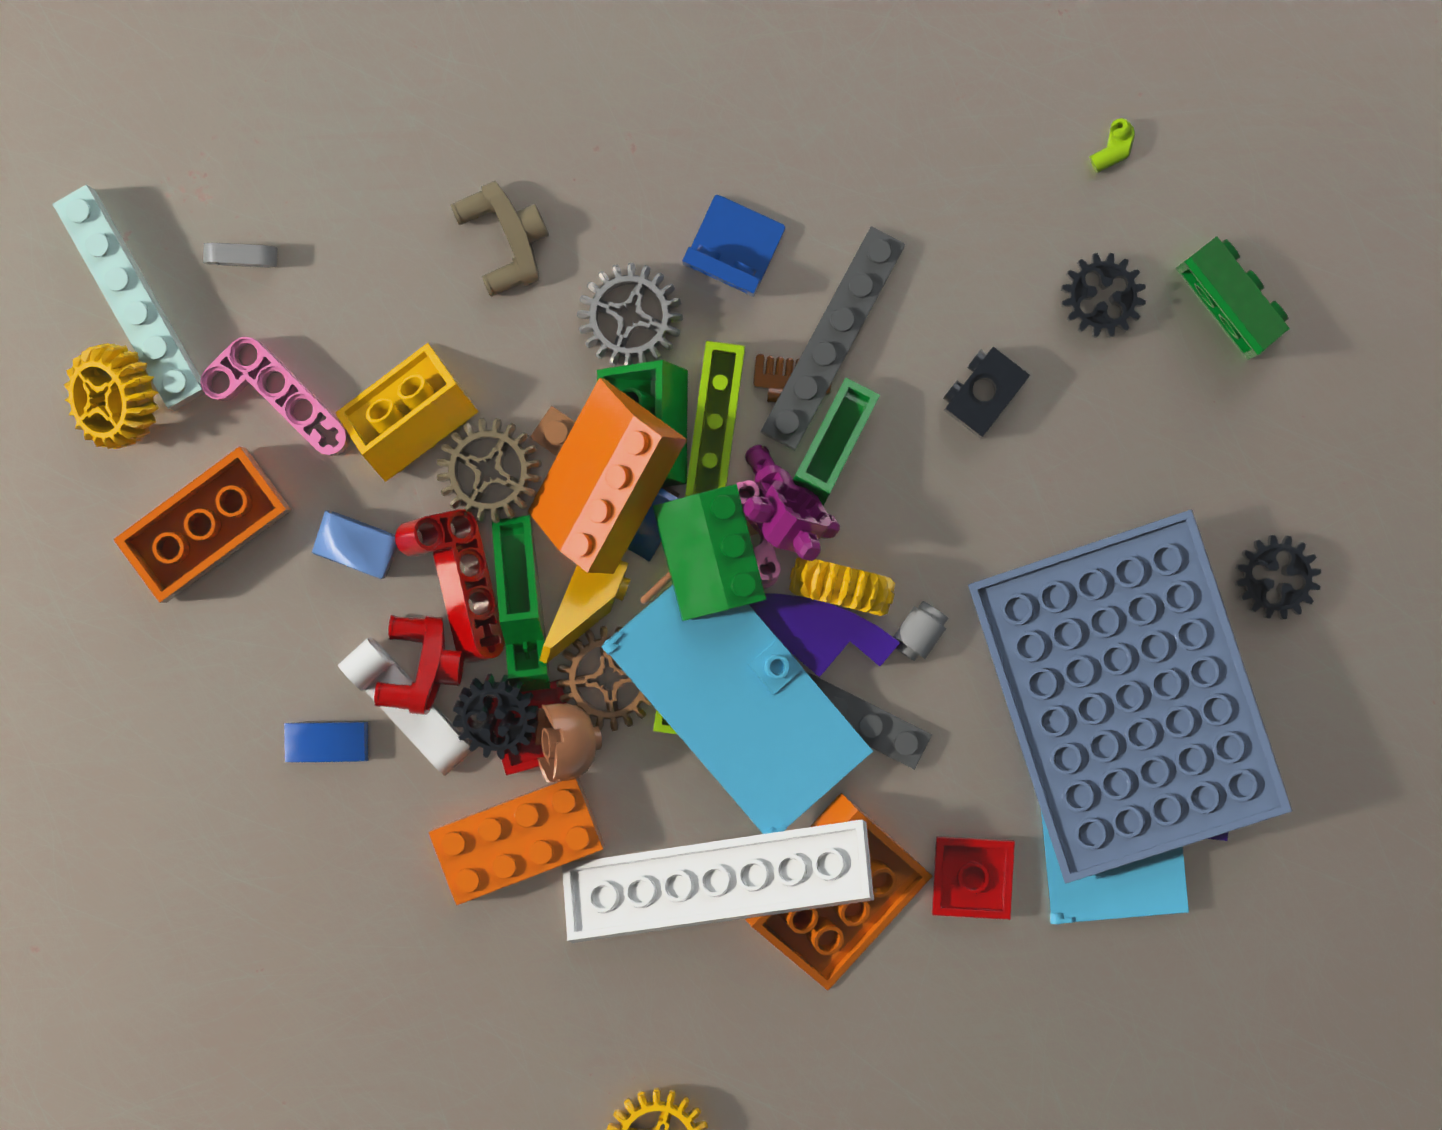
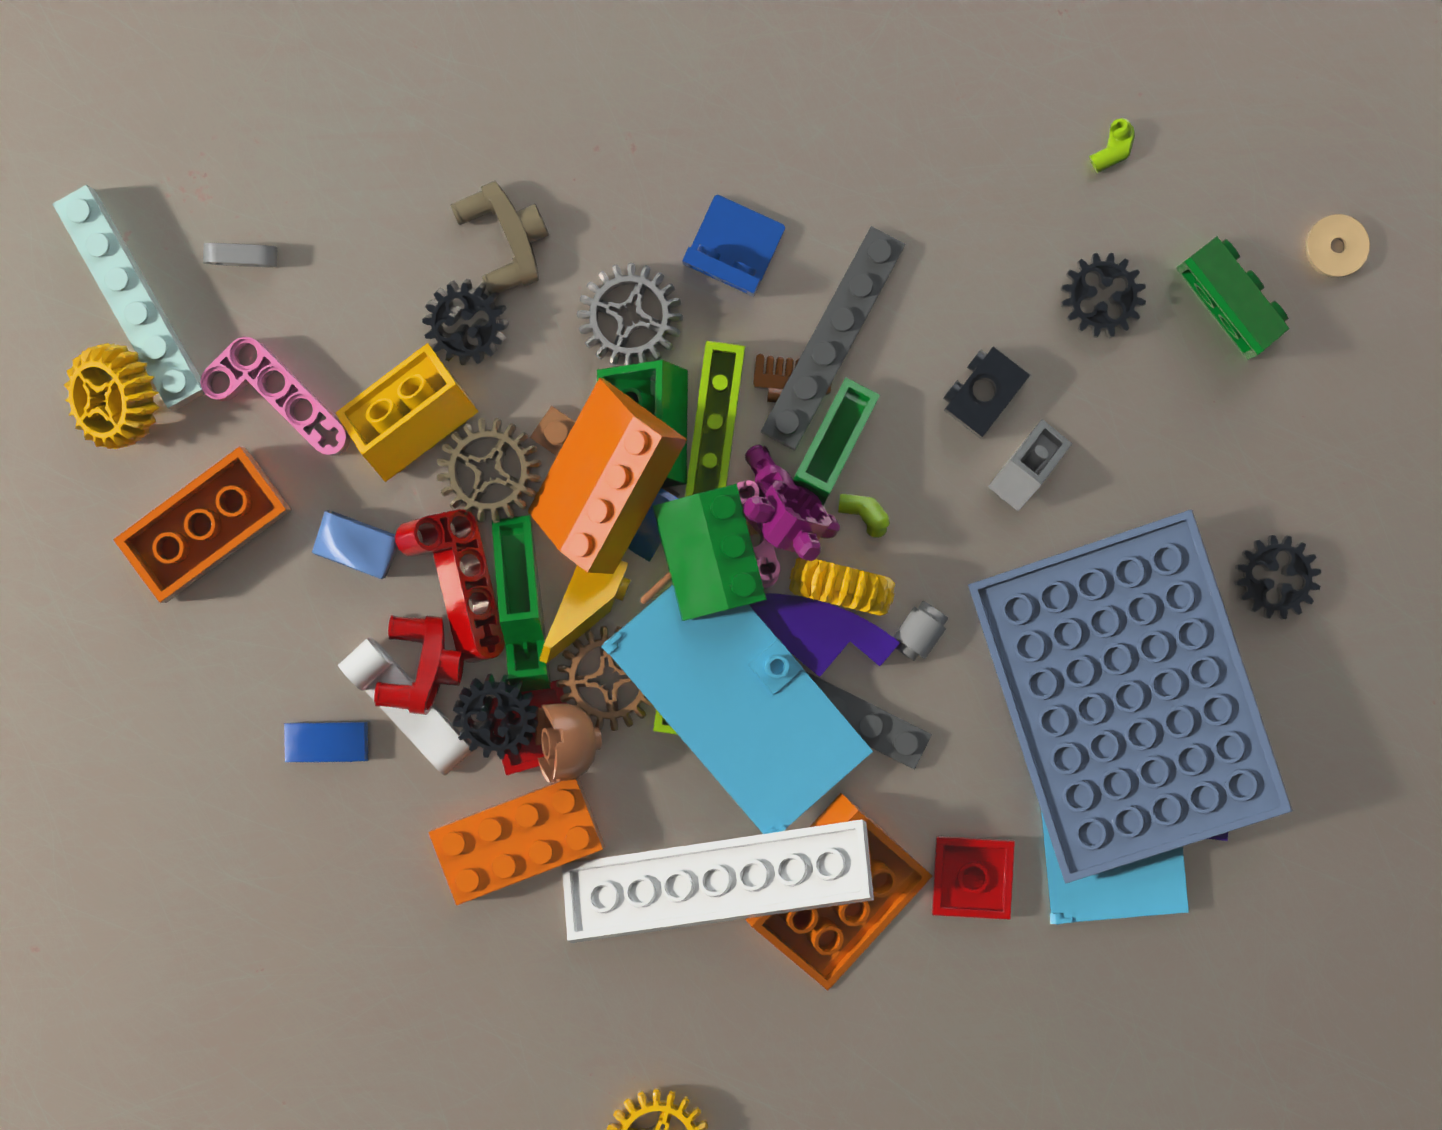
none -> black gear [422,279,509,365]
none -> lime arm [838,494,890,538]
none -> light grey slope [988,419,1072,511]
none -> tan piece [1305,214,1370,278]

